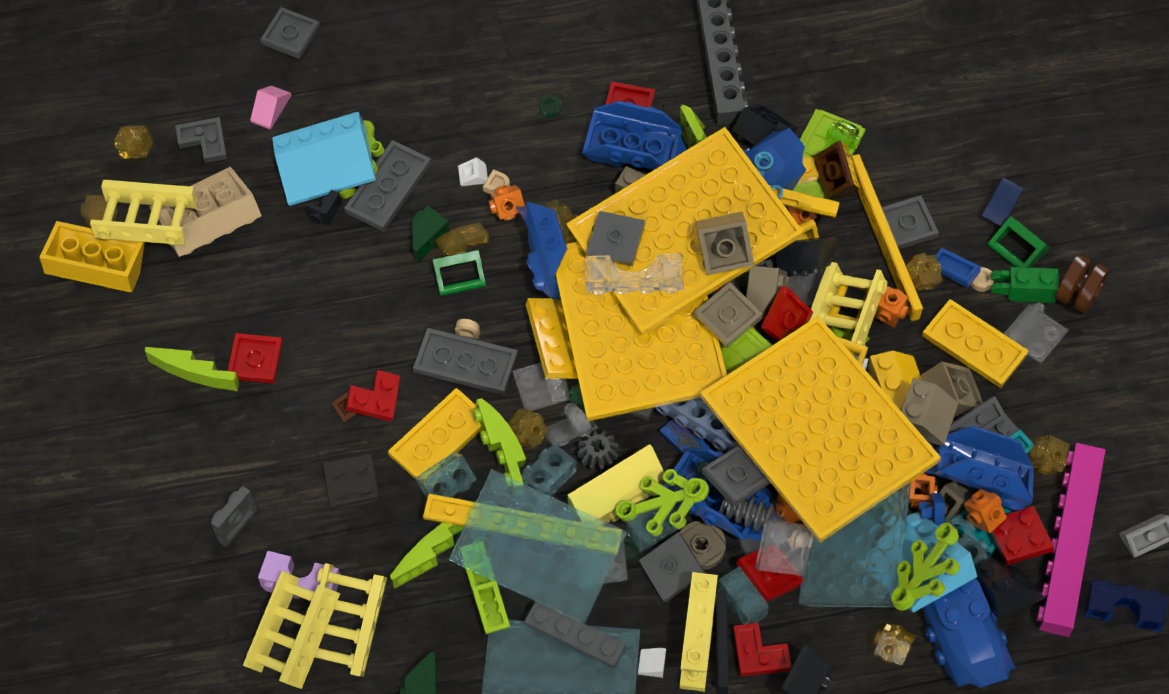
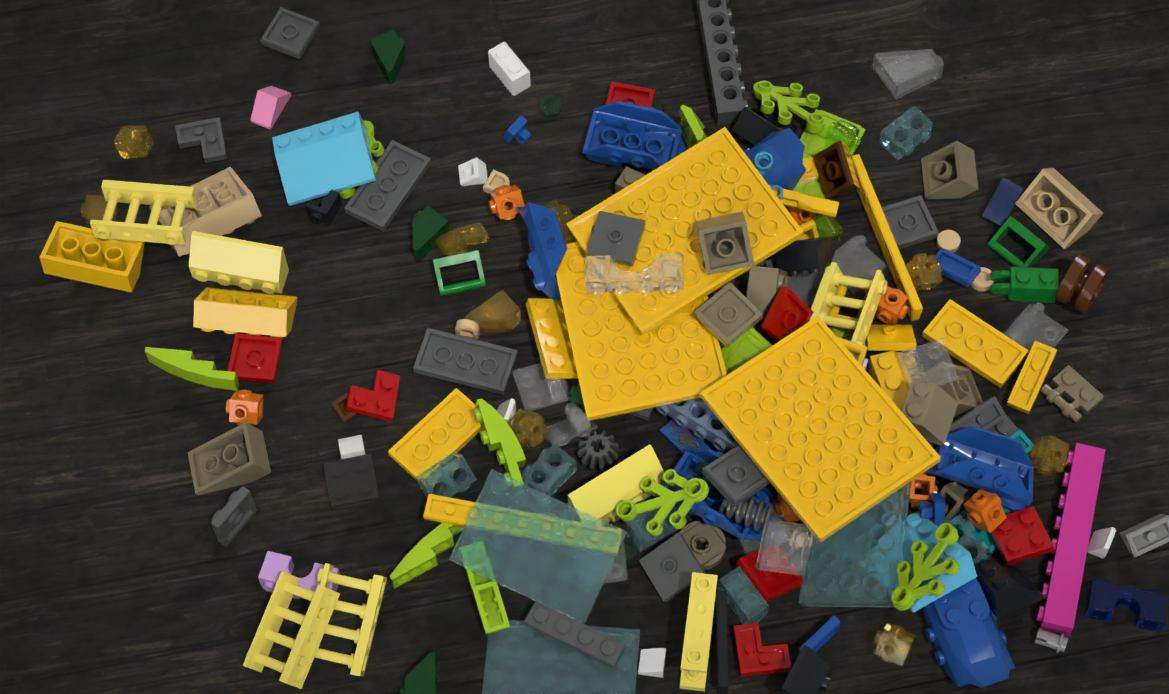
none -> dark tan slope [188,422,271,495]
none -> light yellow slope [189,231,289,294]
none -> yellow slope [193,287,297,338]
none -> orange brick [226,390,264,425]
none -> white slope [338,435,366,462]
none -> dark green slope [370,30,406,85]
none -> clear yellow slope [465,290,521,333]
none -> white brick [488,42,531,96]
none -> white slope [497,398,516,427]
none -> blue tile [502,115,531,145]
none -> lime plant [753,80,825,133]
none -> blue tile [798,616,840,655]
none -> clear neon green head [813,214,843,244]
none -> clear hinge [825,235,887,294]
none -> yellow plate [866,325,916,351]
none -> clear slope [872,49,944,99]
none -> clear light blue brick [879,106,933,160]
none -> clear hinge [897,338,959,388]
none -> dark tan slope [921,141,979,199]
none -> tan tile [936,230,961,253]
none -> yellow plate [1007,341,1057,414]
none -> tan slope [1015,168,1103,249]
none -> light grey pin [1035,628,1068,653]
none -> dark tan plate [1040,365,1104,423]
none -> white slope [1087,527,1116,559]

